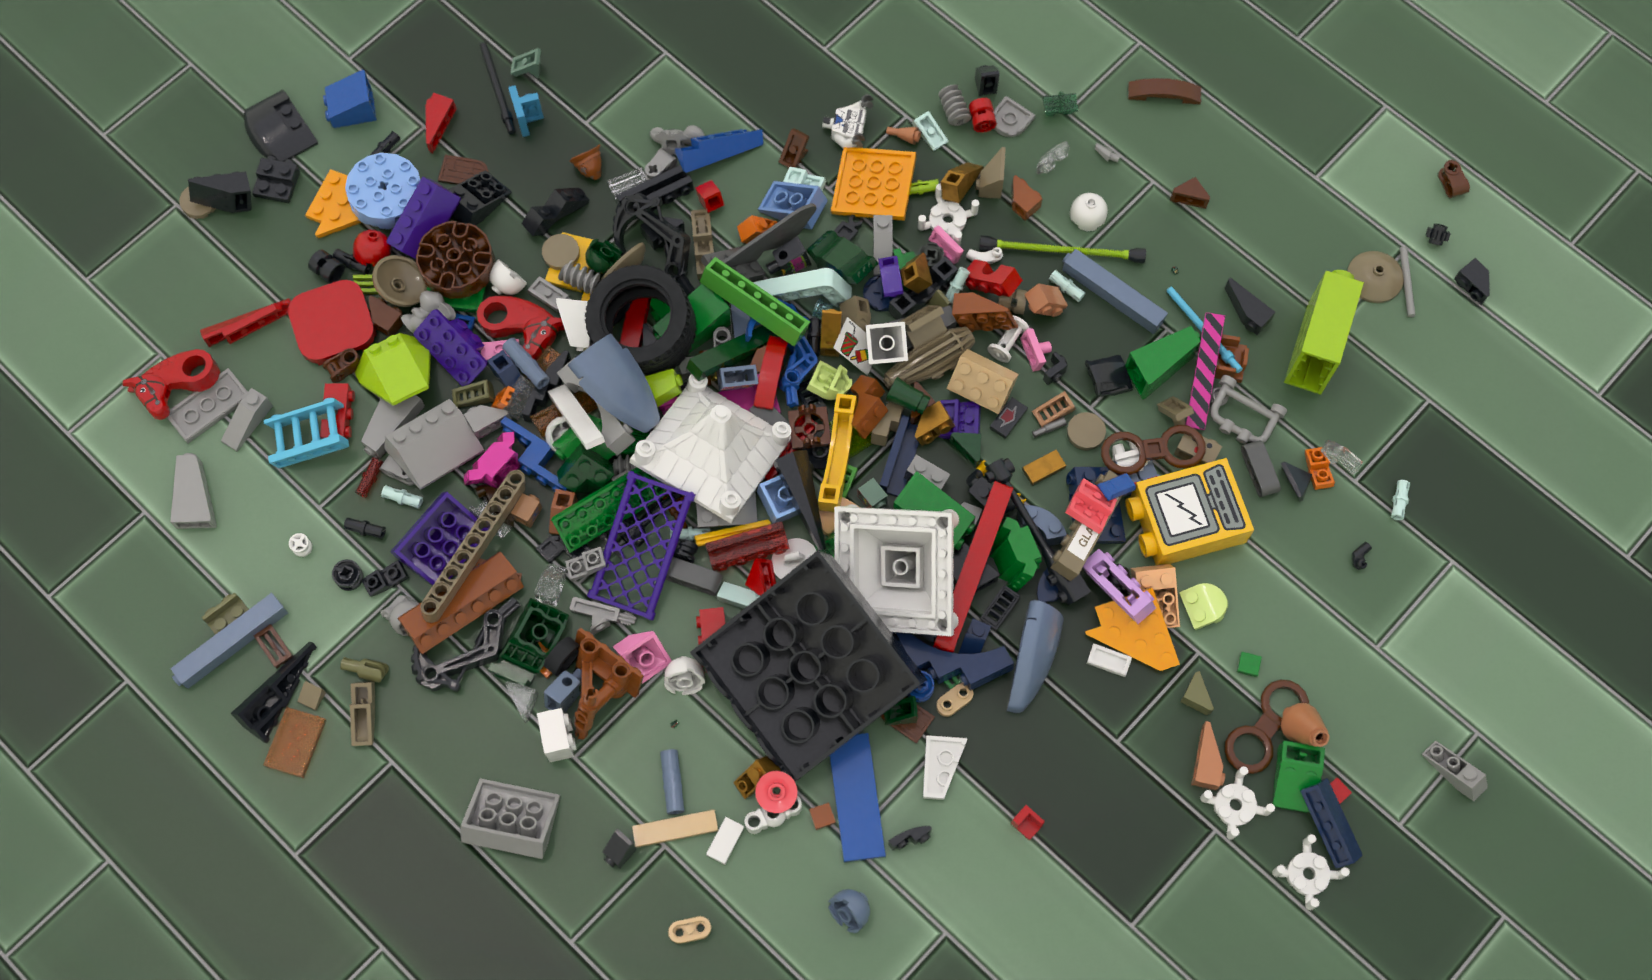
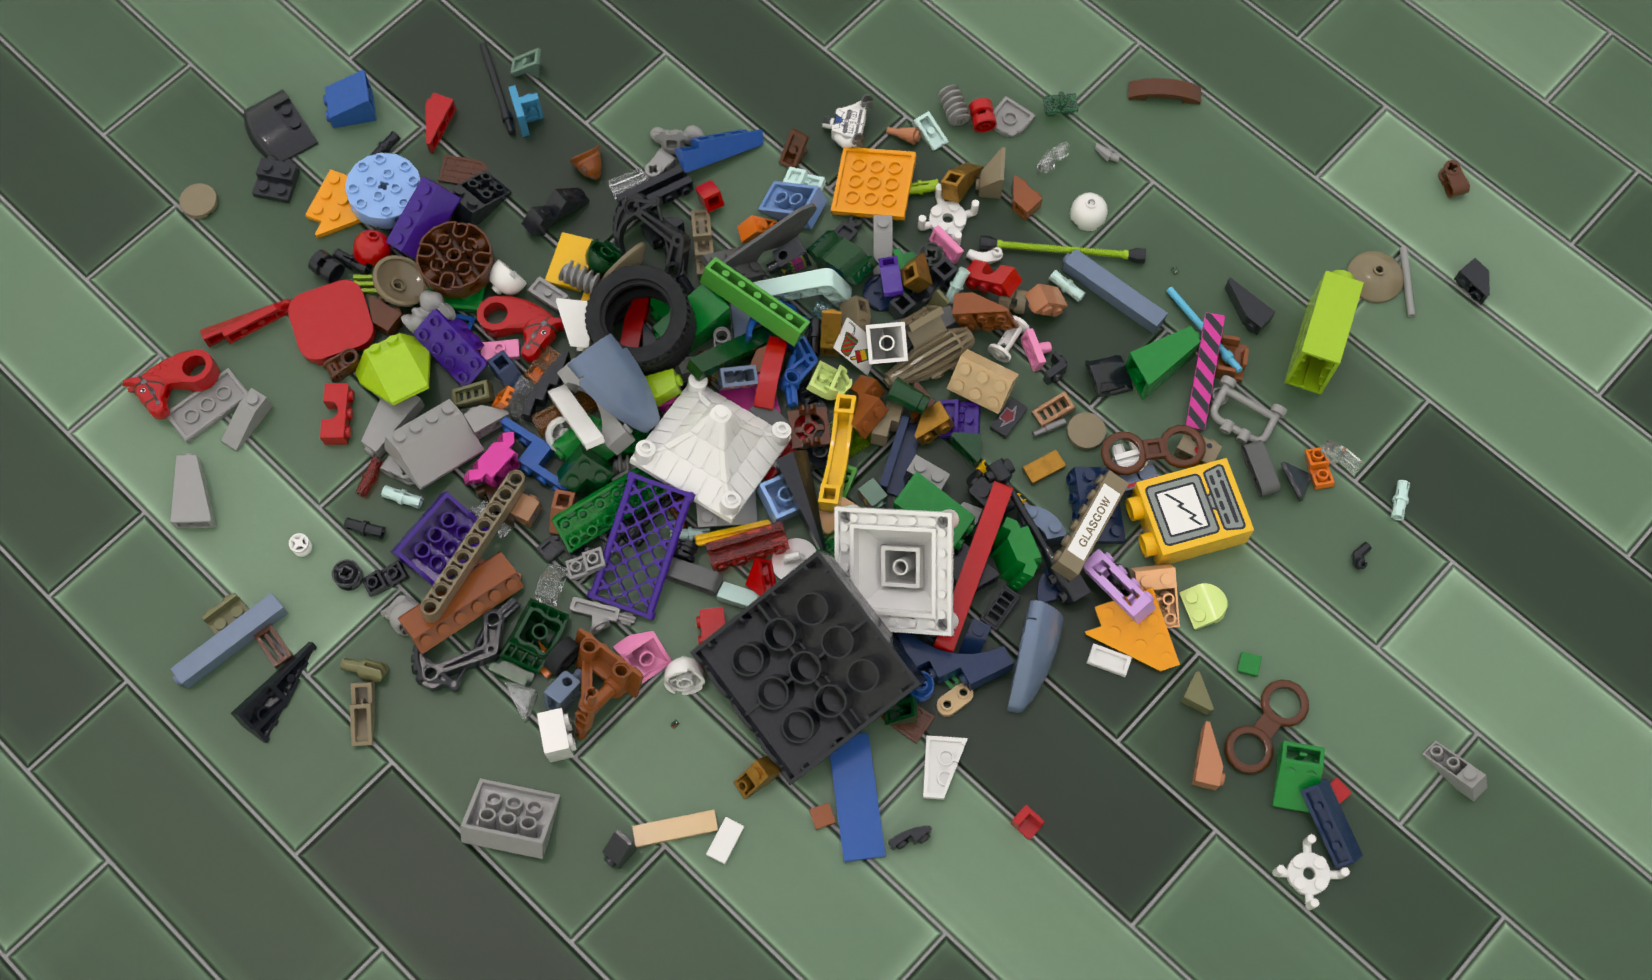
black slope [188,172,252,213] -> none
clear orange tile [263,707,326,778] -> none
medium azure fence [264,398,349,469] -> none
dark tan slope [297,681,326,711] -> none
sand blue axle [502,338,550,389] -> none
dark tan tile [542,234,580,270] -> none
sand blue axle [660,749,685,815] -> none
tan plate [668,916,711,944] -> none
white piece [745,796,802,834] -> none
coral dish [755,771,797,813] -> none
sand blue cylinder [828,889,870,933] -> none
black slope [975,65,1000,96] -> none
coral slope [1065,478,1117,534] -> none
blue tile [1097,473,1136,501] -> none
dark tan tile [1157,396,1194,426] -> none
reddish brown slope [1170,177,1210,209] -> none
white plate [1200,767,1275,840] -> none
nougat cone [1281,703,1329,747] -> none
black gear [1425,223,1451,245] -> none

